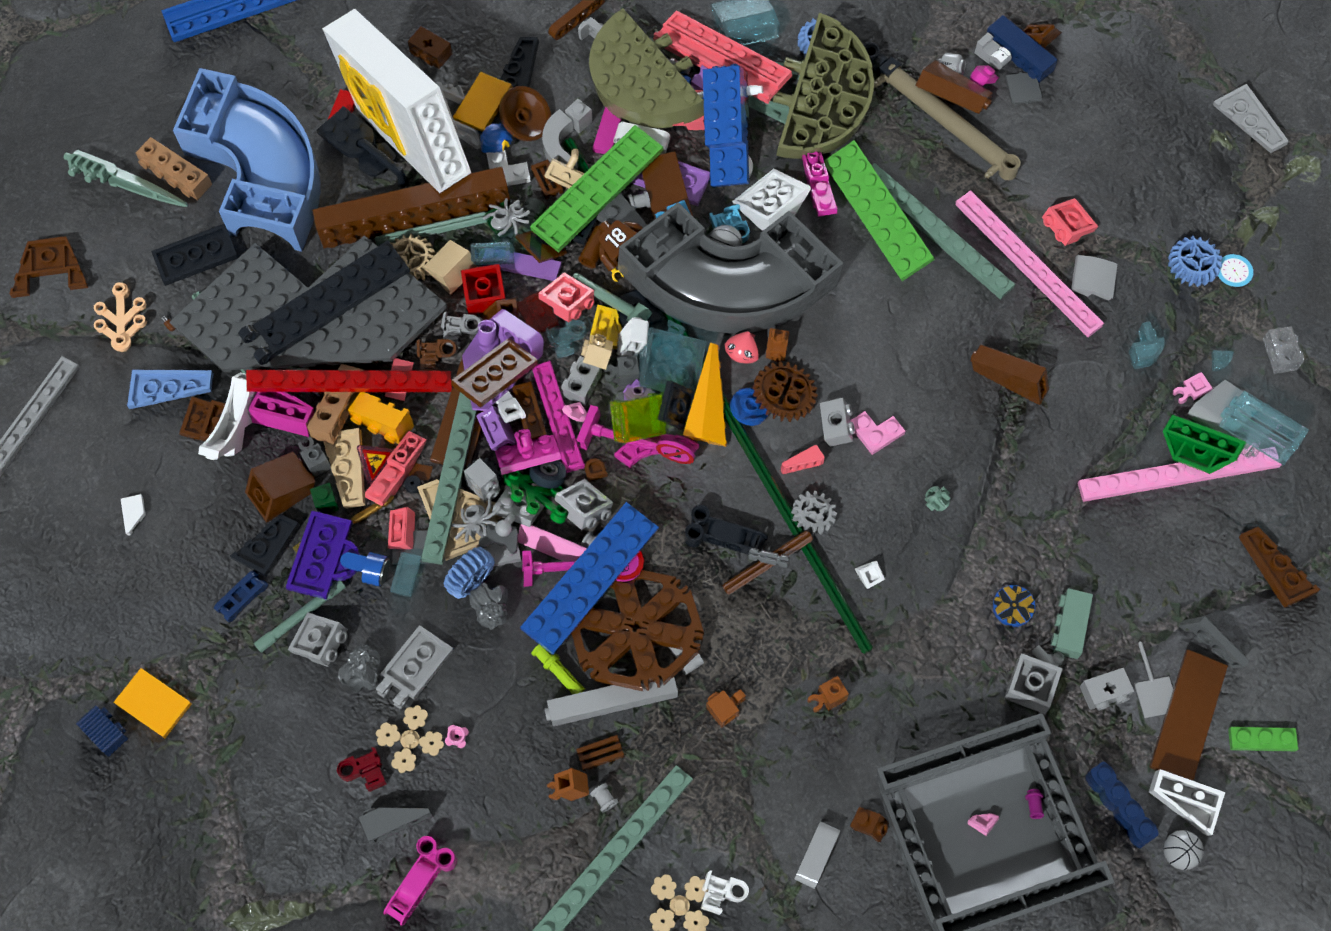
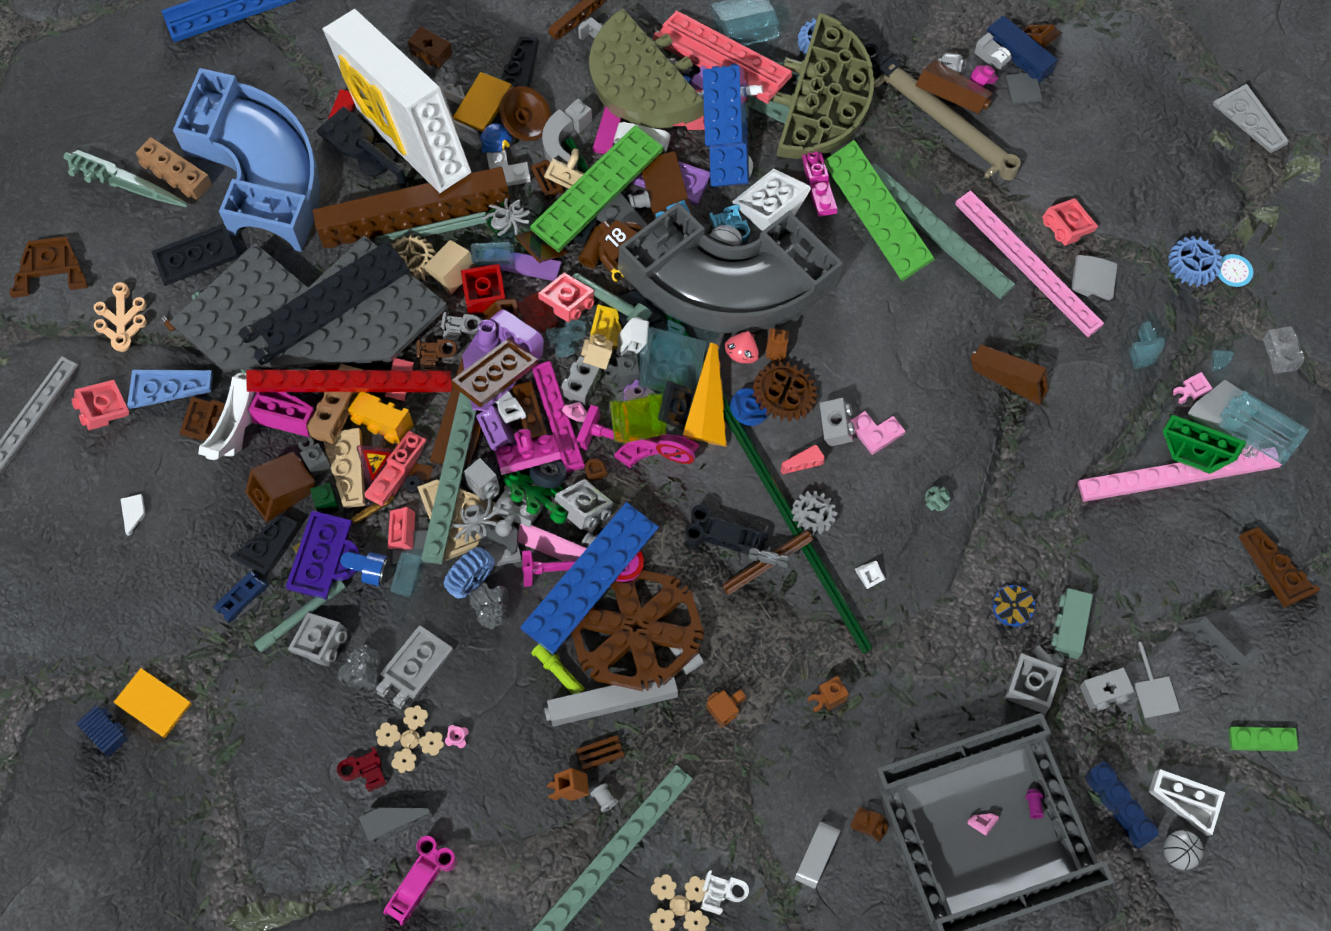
reddish brown tile [1149,649,1228,781] -> none
none -> coral plate [72,380,129,430]

